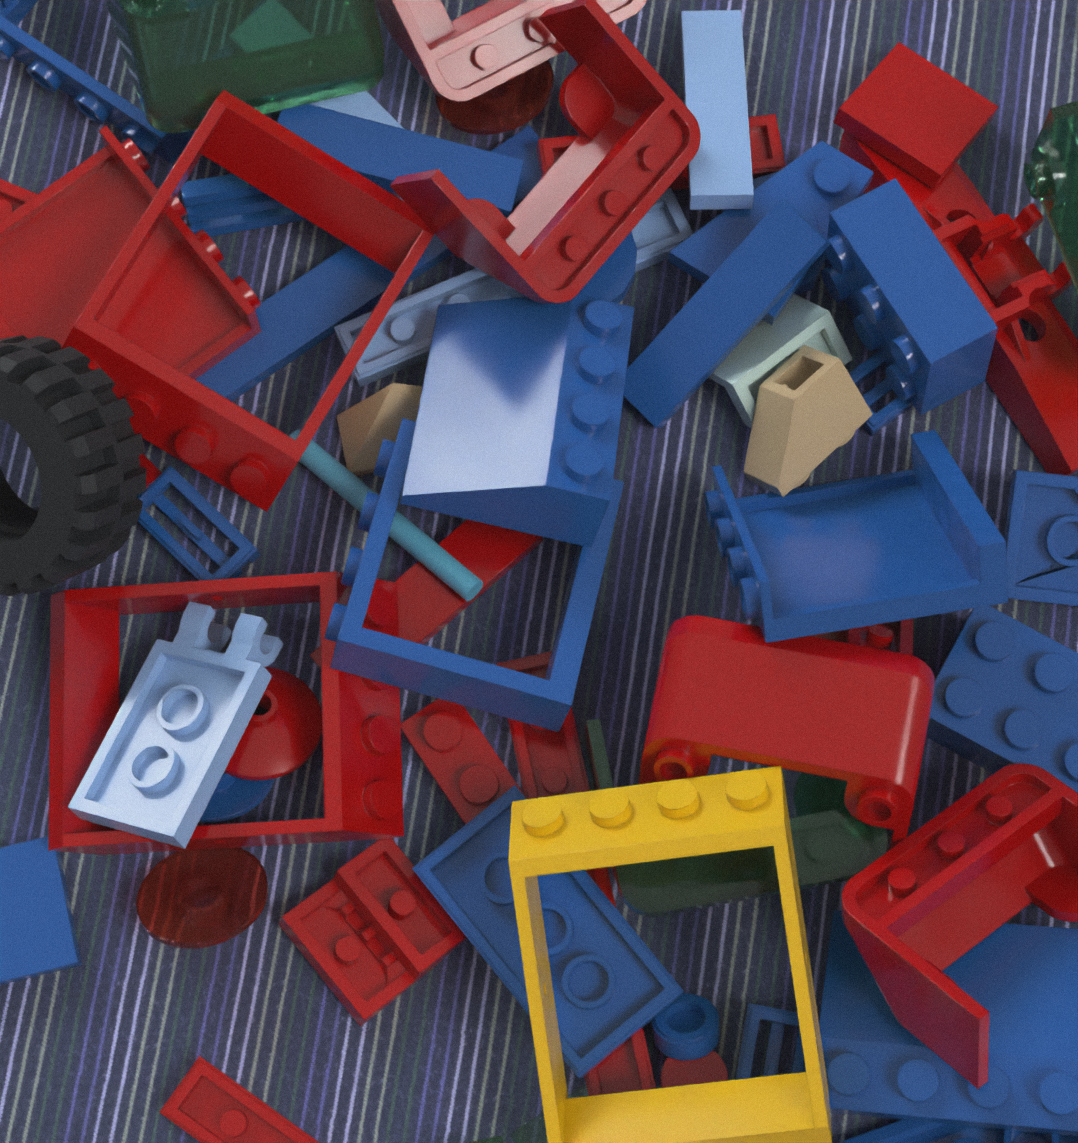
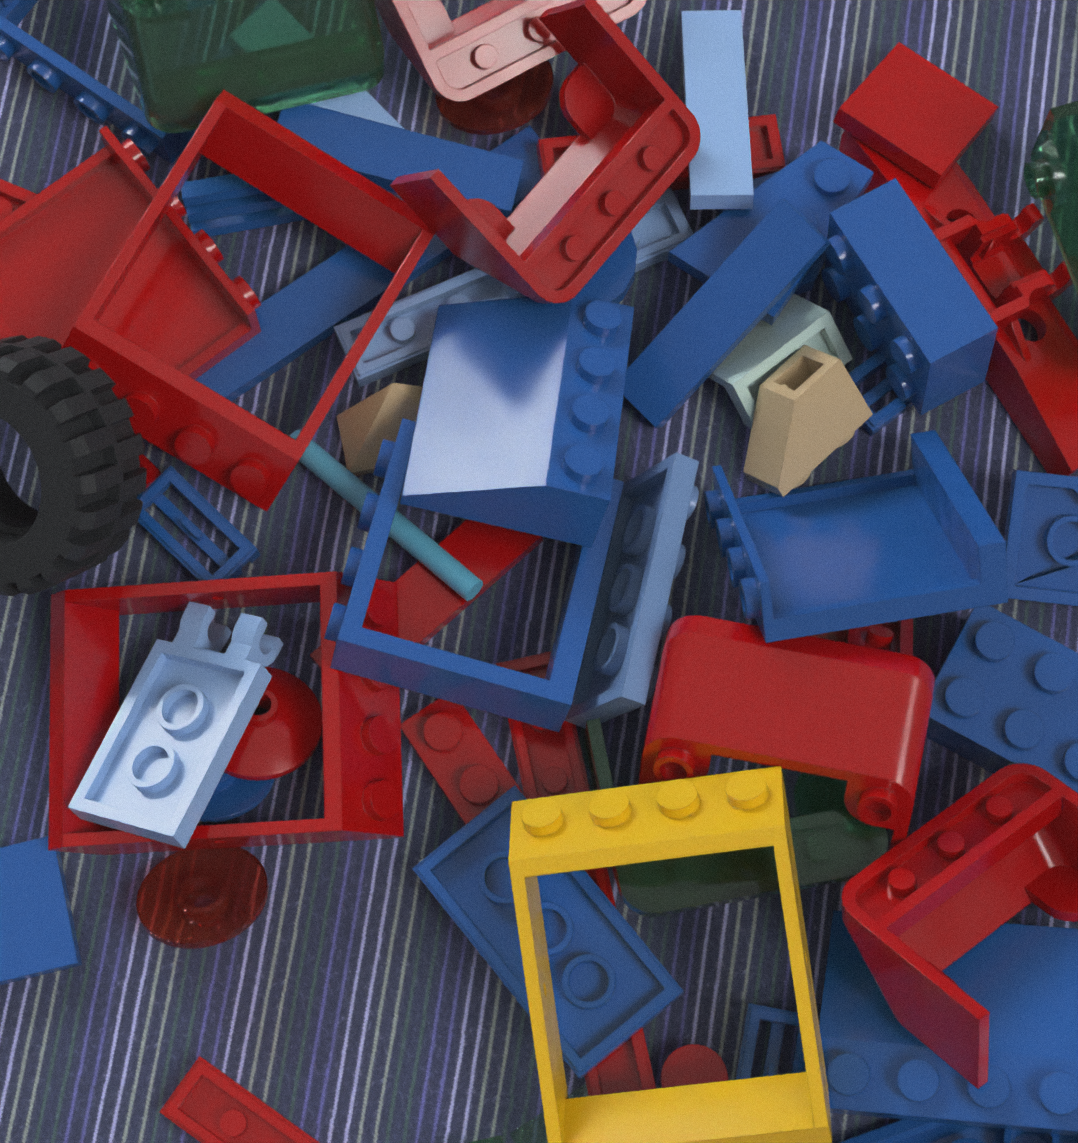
red slope [279,839,467,1027] -> none
blue tile [652,993,720,1061] -> none
none -> medium blue plate [564,452,699,729]

